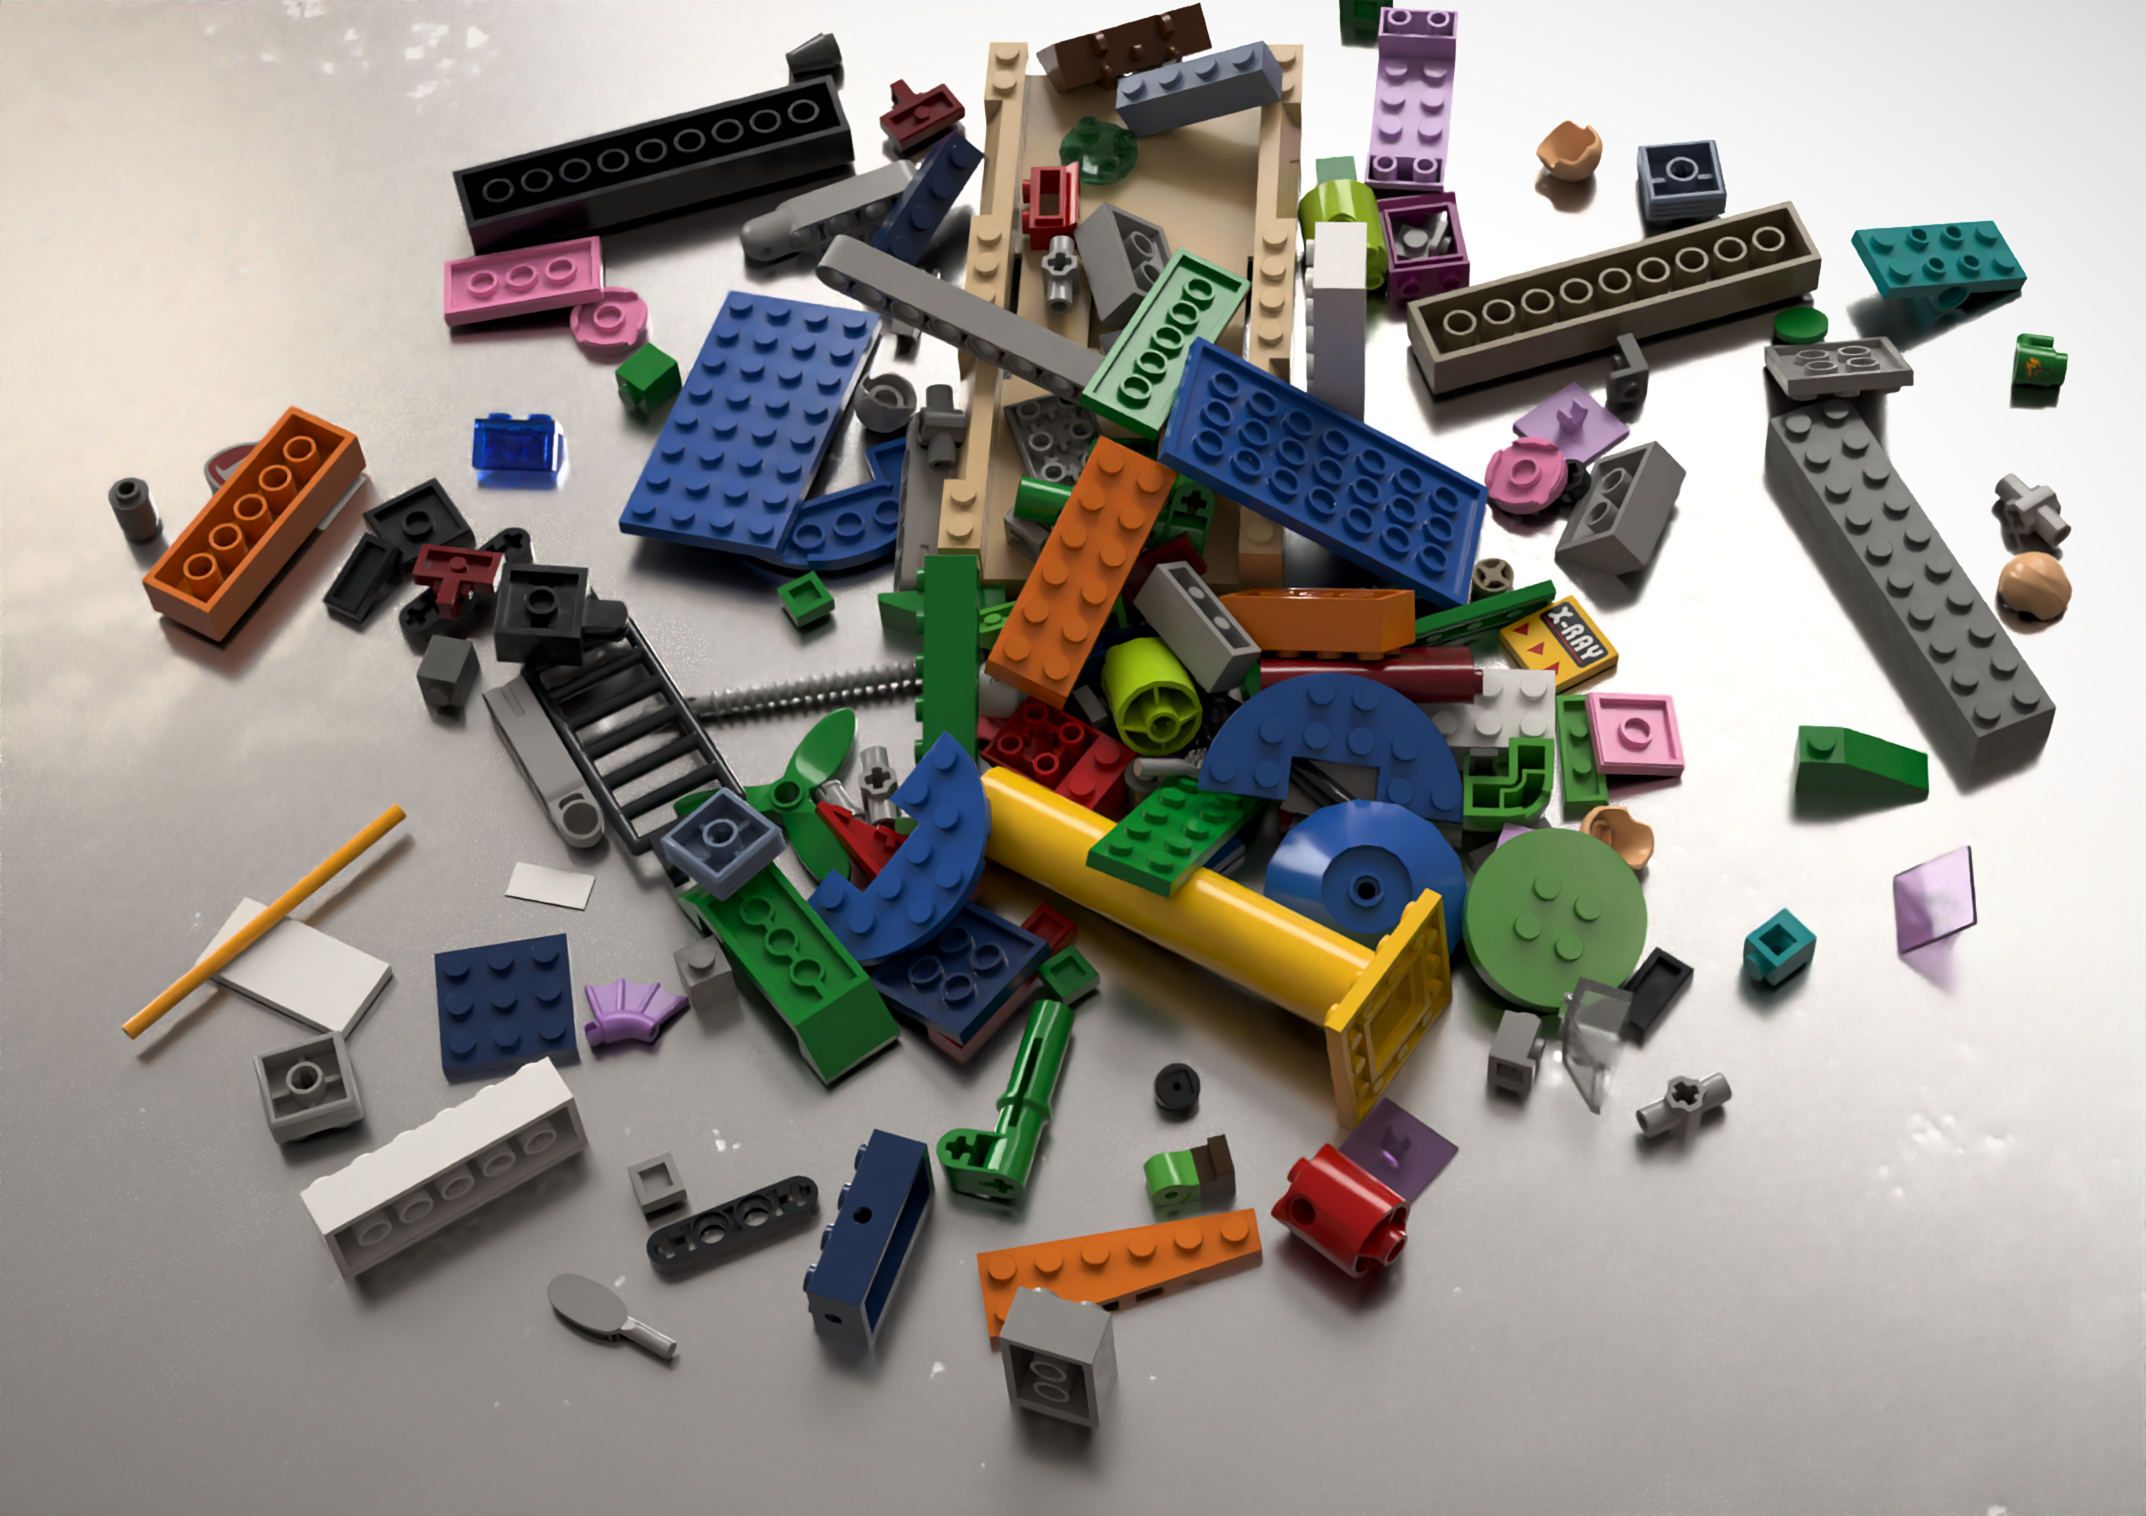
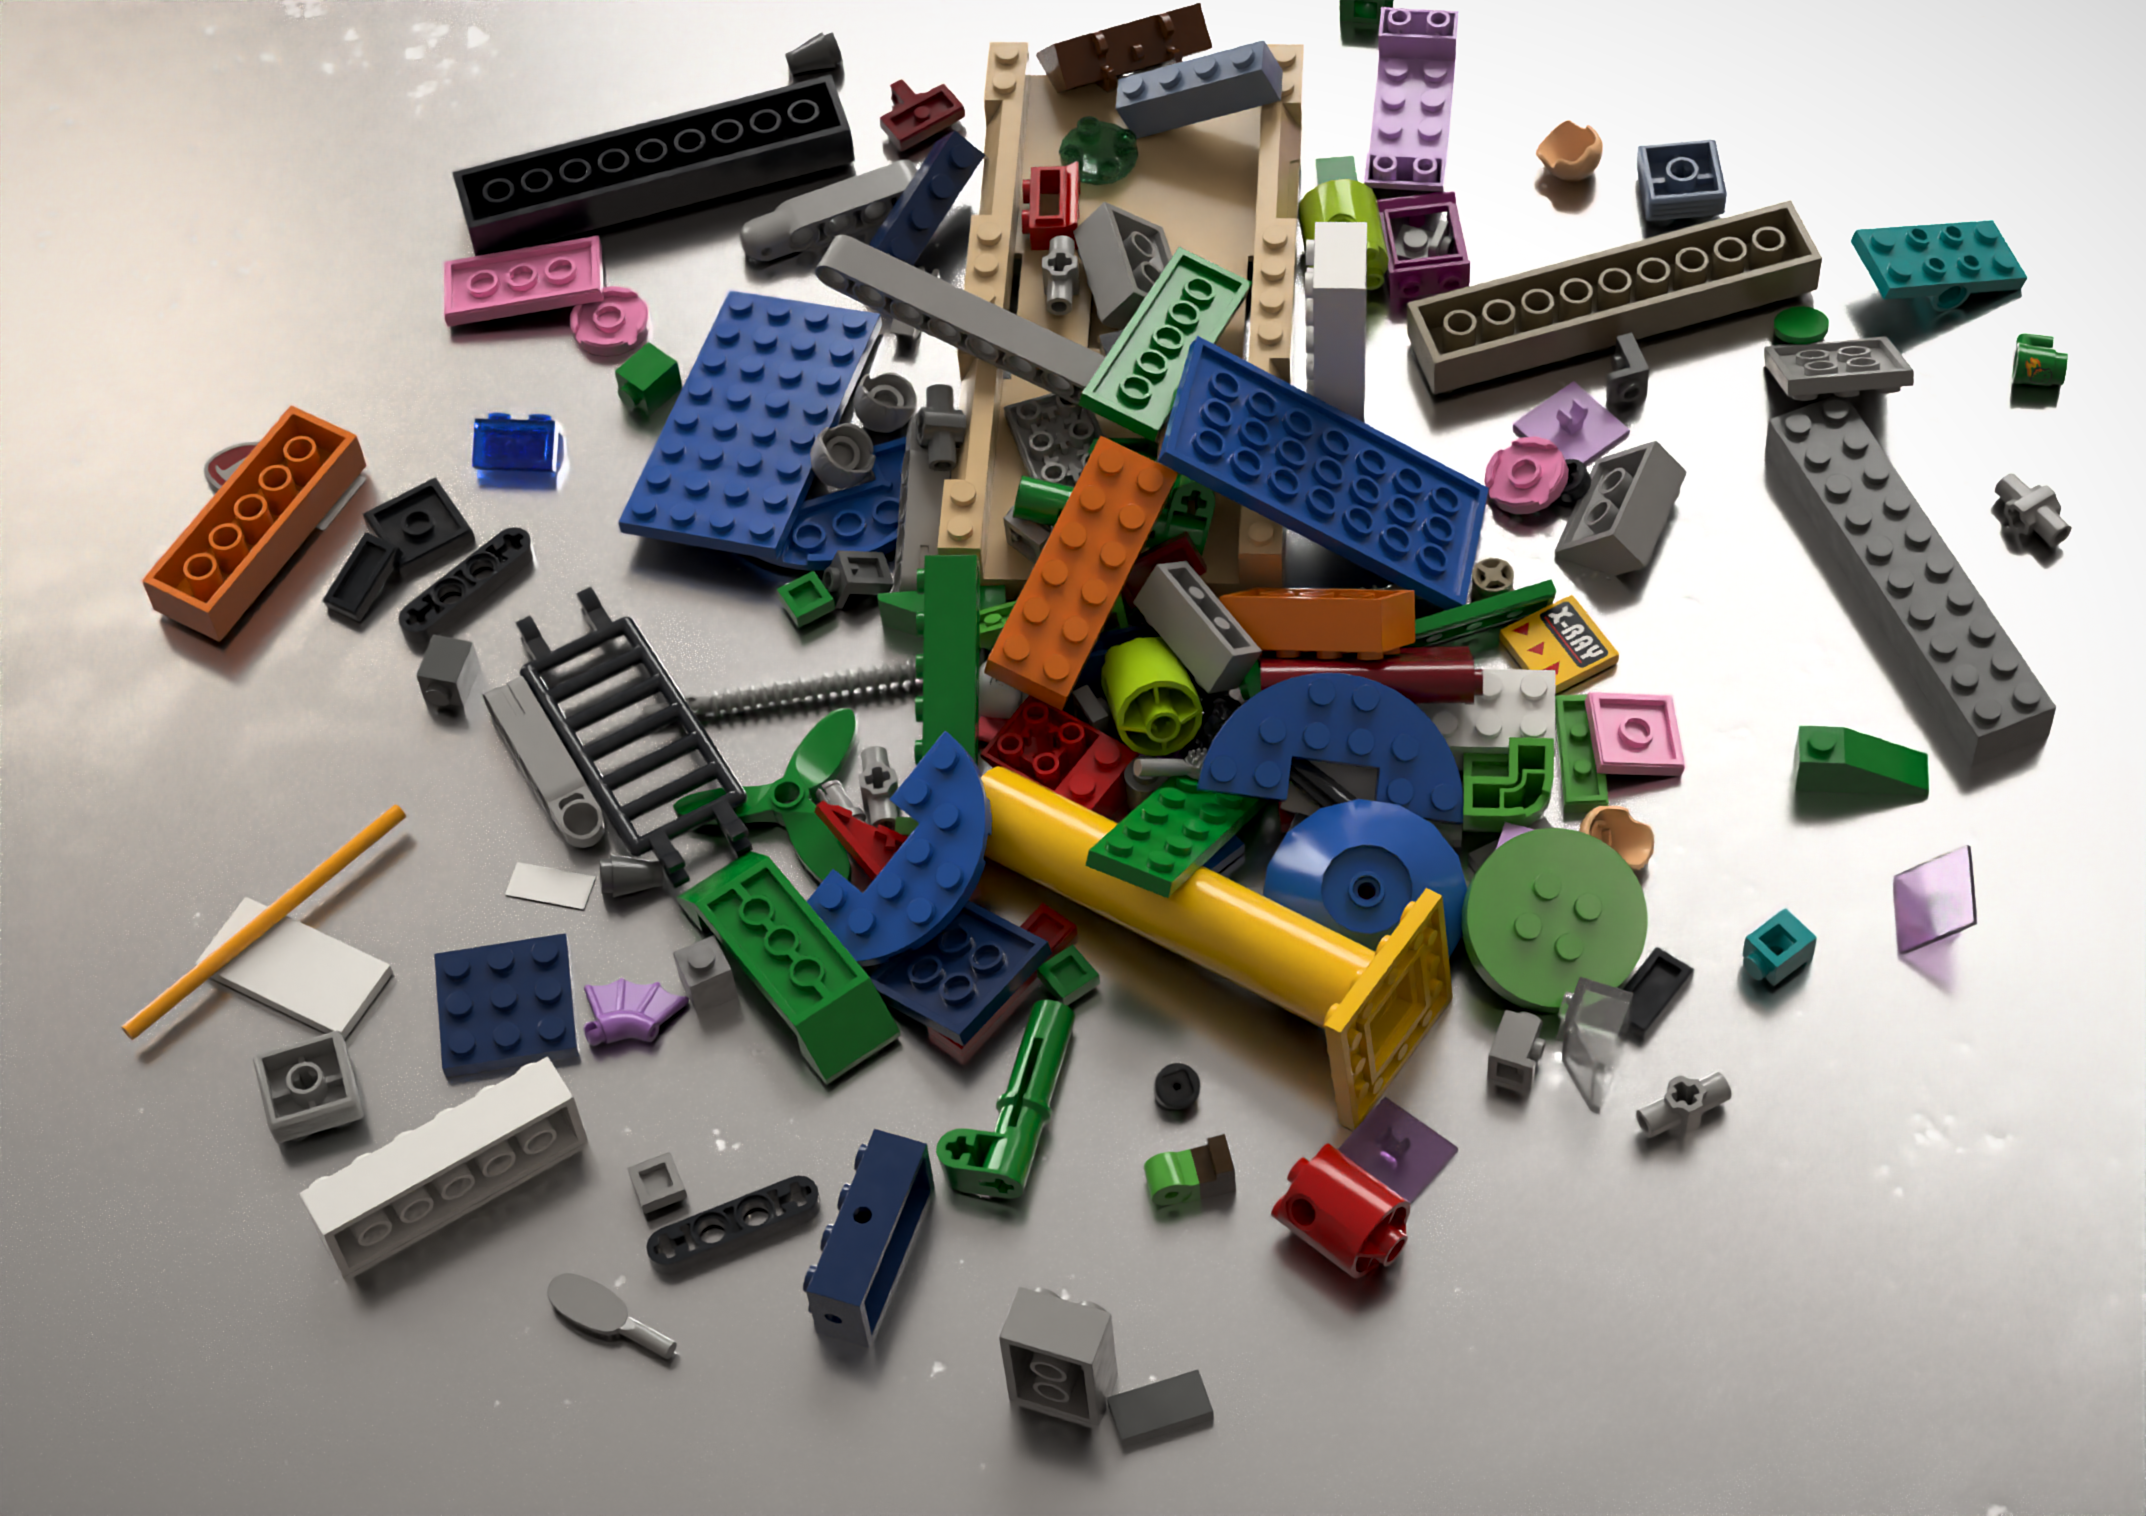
dark grey brick [108,477,159,536] -> none
dark red hinge [412,544,507,620] -> none
black brick [493,562,629,667] -> none
sand blue brick [660,787,786,901] -> none
orange wing [976,1208,1263,1345] -> none
dark grey piece [1469,748,1498,776] -> none
light nougat hair [1998,551,2073,620] -> none
none -> dark grey cone [599,854,663,898]
none -> light grey hair [810,423,876,489]
none -> dark grey bracket [823,550,894,608]
none -> dark grey tile [1107,1369,1214,1448]

